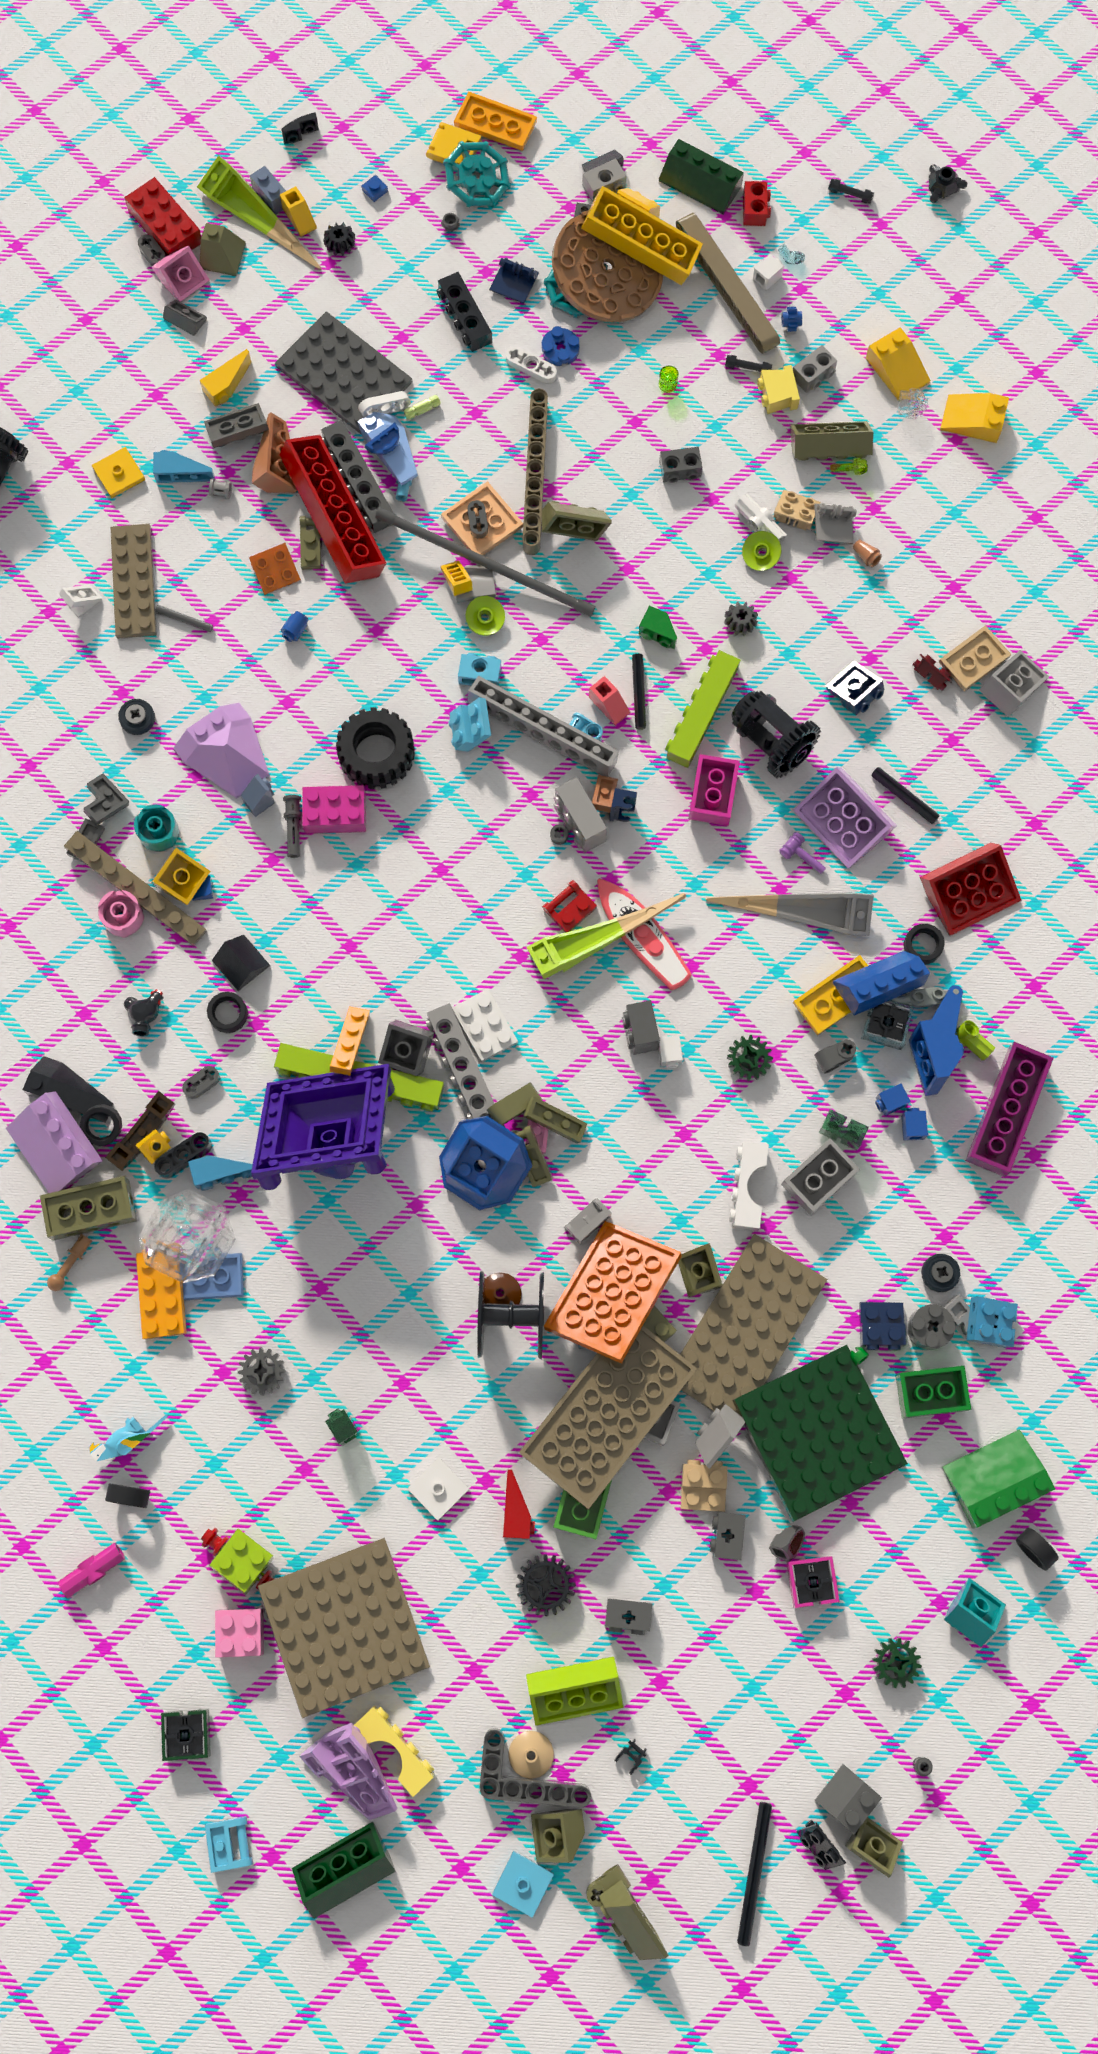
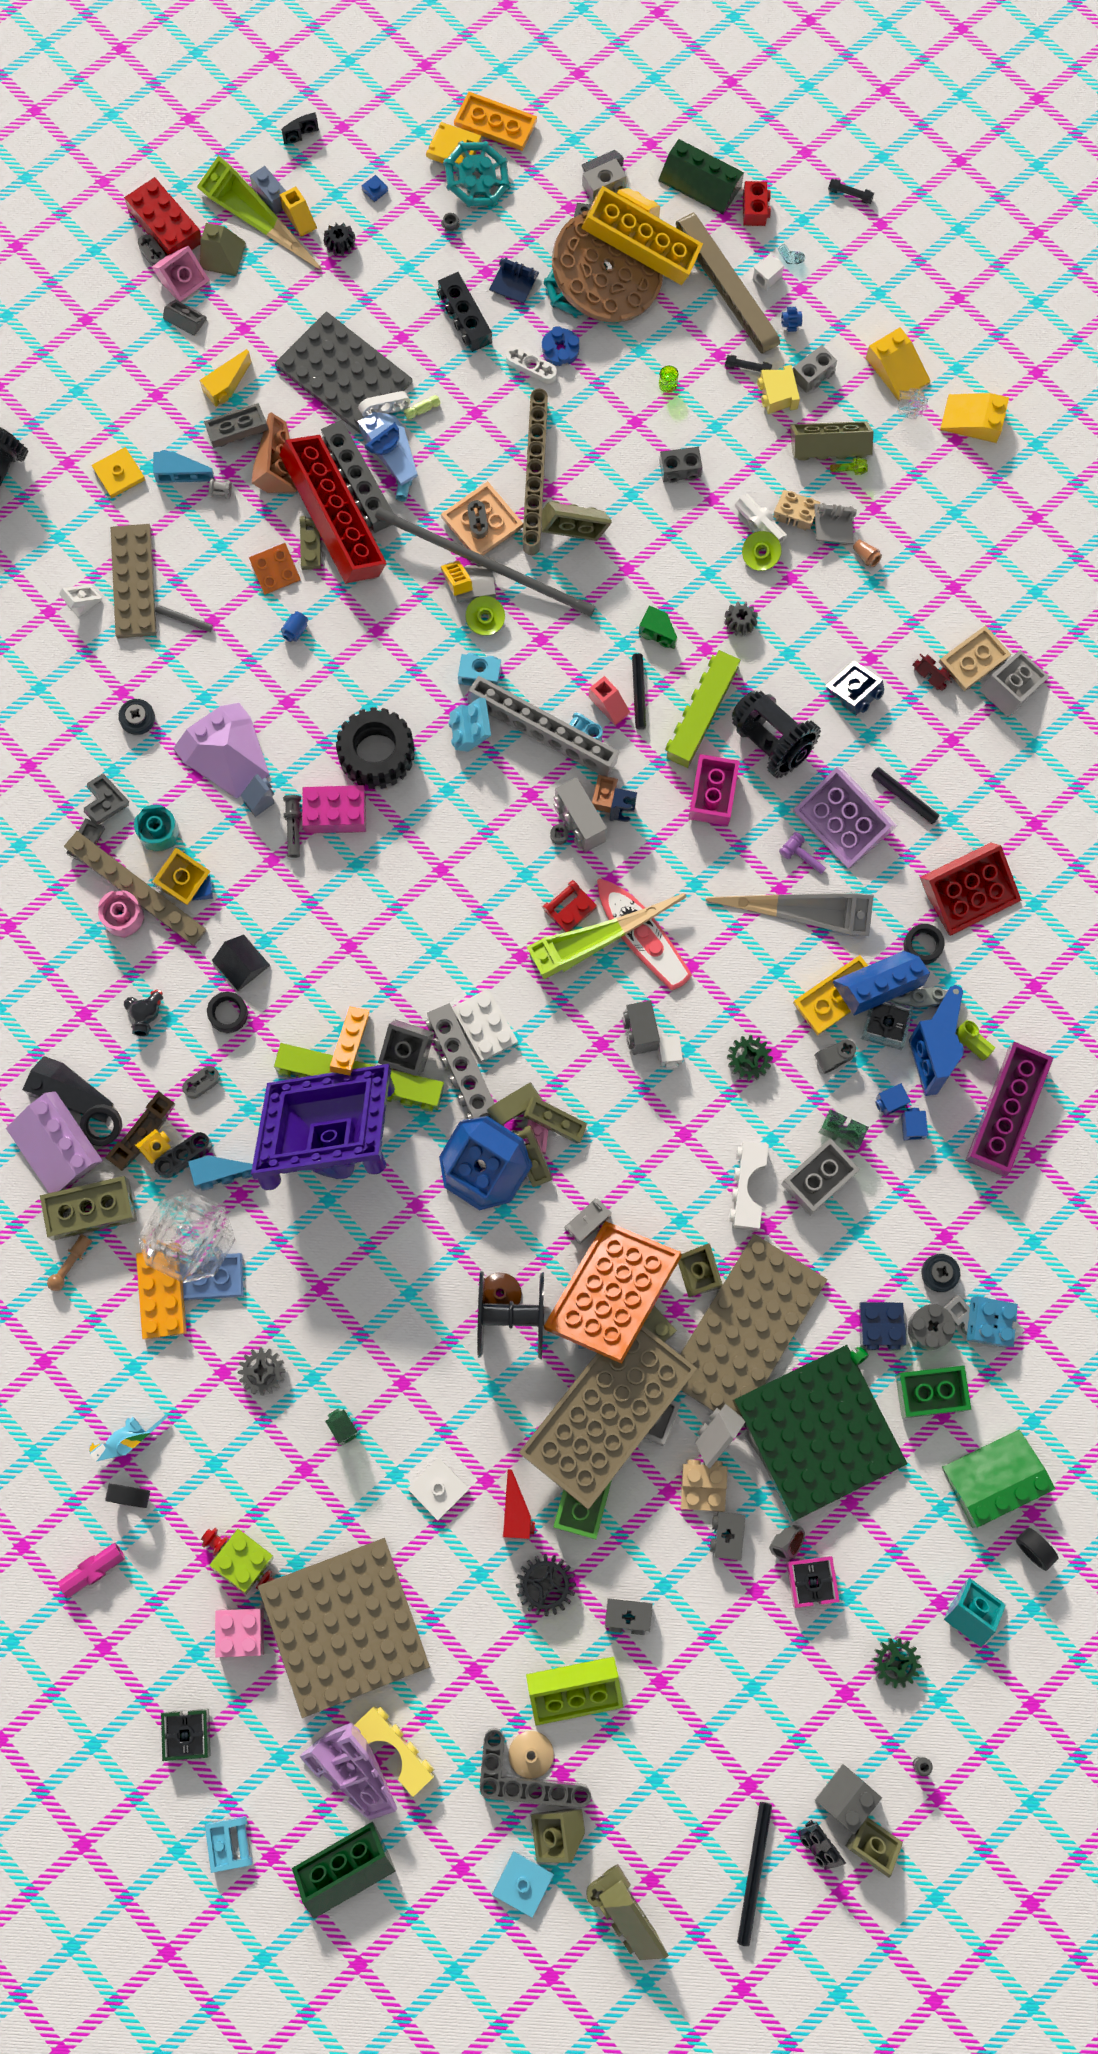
black piece [614,1739,647,1775] -> none
black rock [929,164,968,203] -> none

